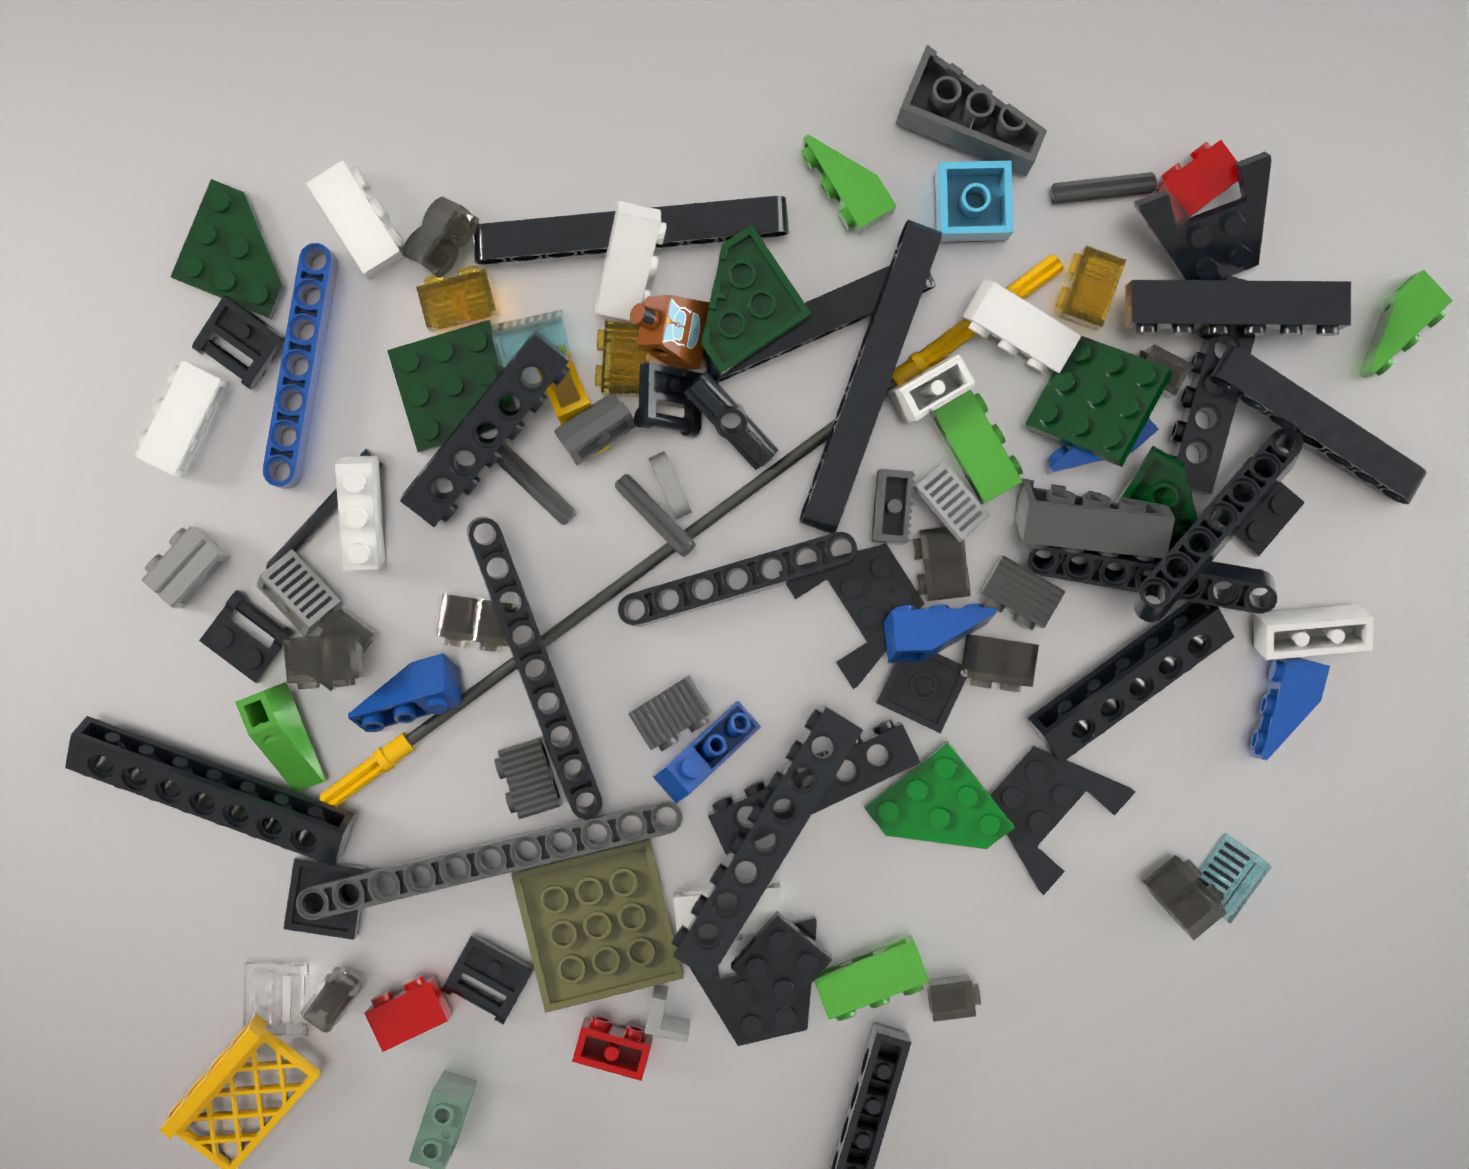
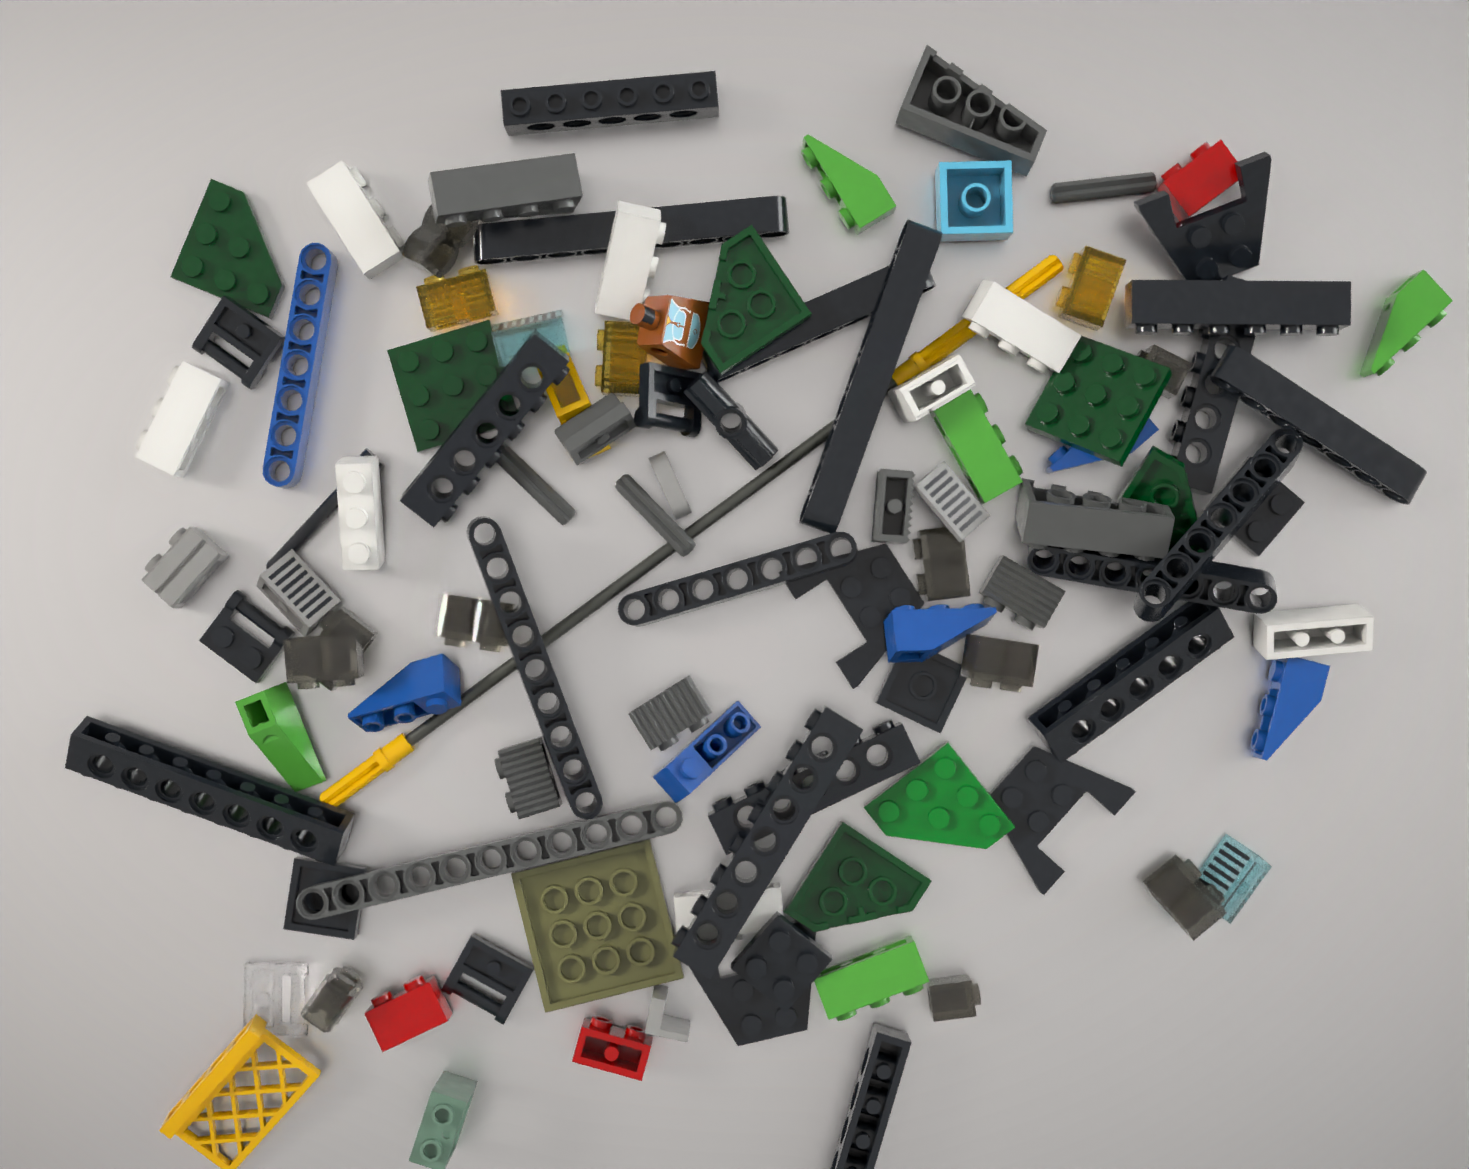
none -> dark grey wedge [428,153,583,227]
none -> black brick [501,71,719,136]
none -> dark green plate [783,822,932,932]

